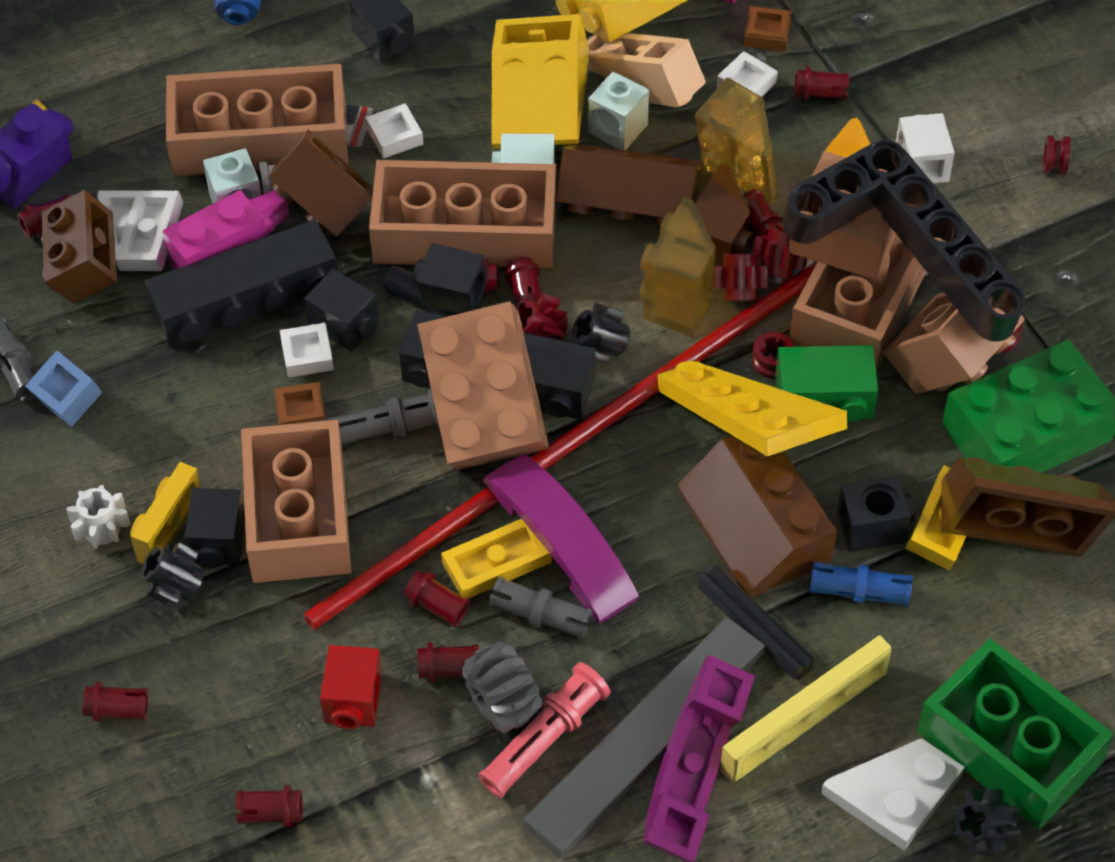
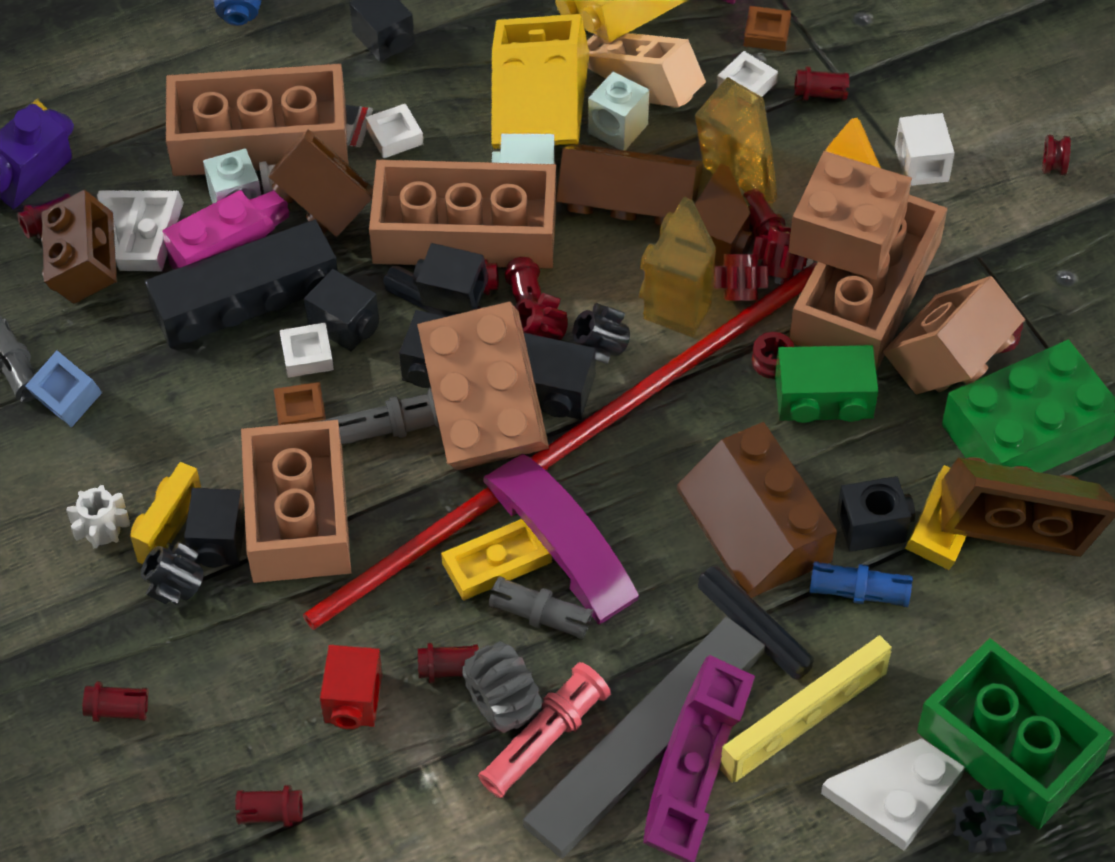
dark red pin [404,571,471,628] -> none
yellow wing [658,361,847,456] -> none
black beam [782,140,1026,342] -> none

